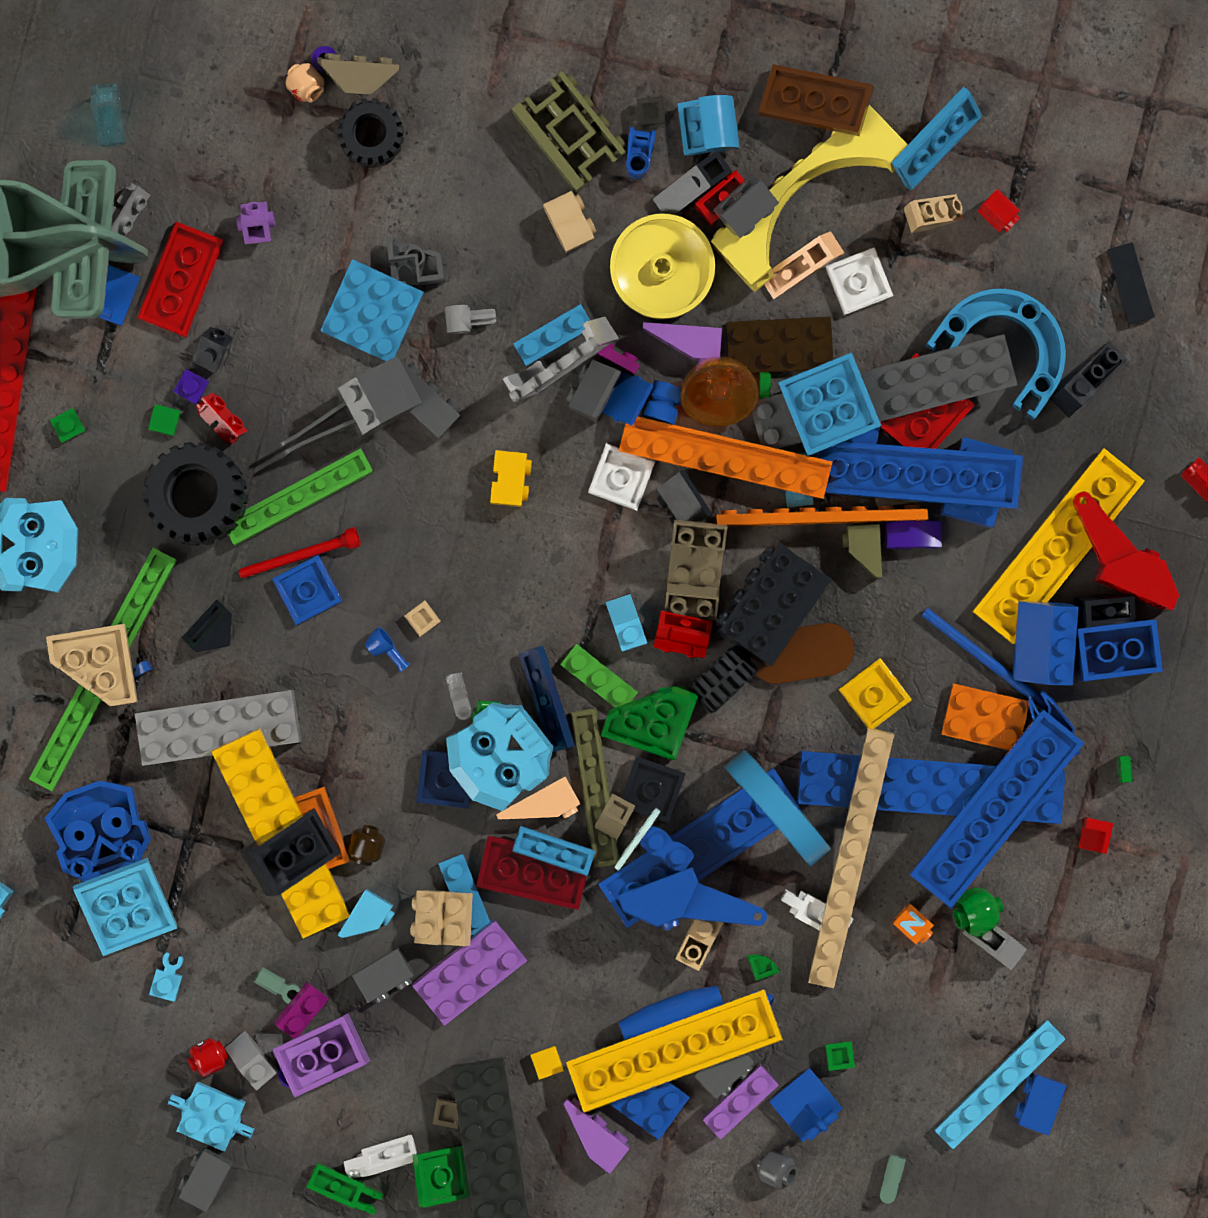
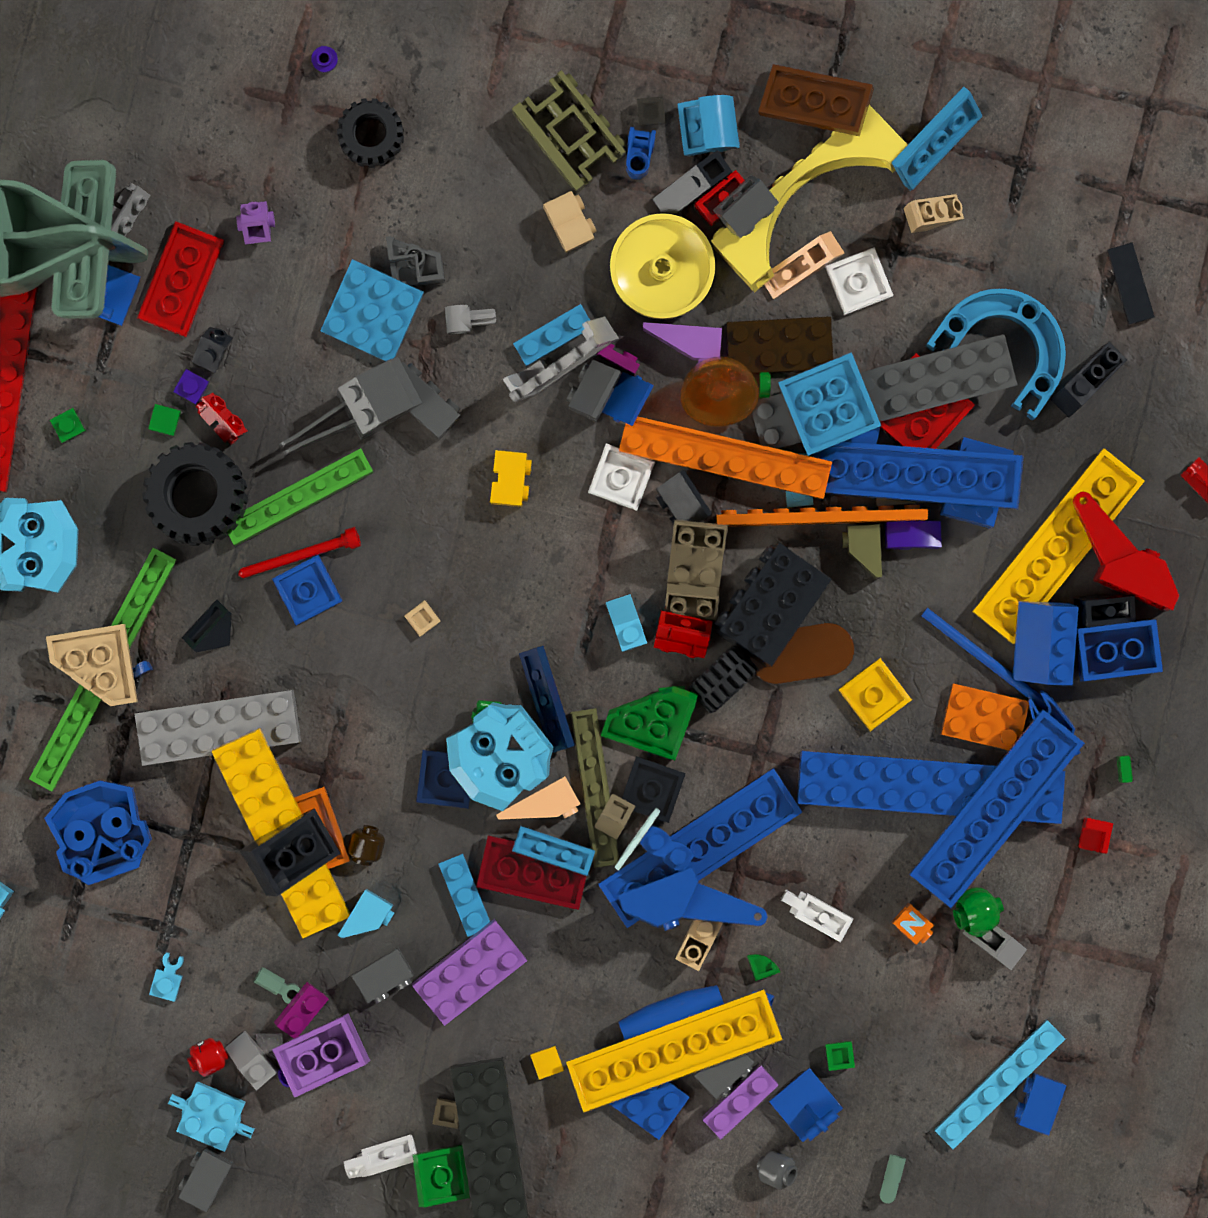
medium azure plate [73,858,177,956] -> none
clear light blue slope [91,83,126,146] -> none
light nougat head [286,63,325,102] -> none
green hinge [306,1162,384,1215] -> none
dark tan slope [317,53,399,95] -> none
blue bar [365,627,410,672] -> none
tan plate [410,890,473,946] -> none
clear bar [445,672,472,720] -> none
bright green plate [560,644,638,708] -> none
medium lavender slope [564,1097,629,1174] -> none
blue wheel [643,380,686,425] -> none
dark azure piece [723,749,831,867] -> none
tan plate [808,728,894,988] -> none
red brick [977,189,1021,233] -> none

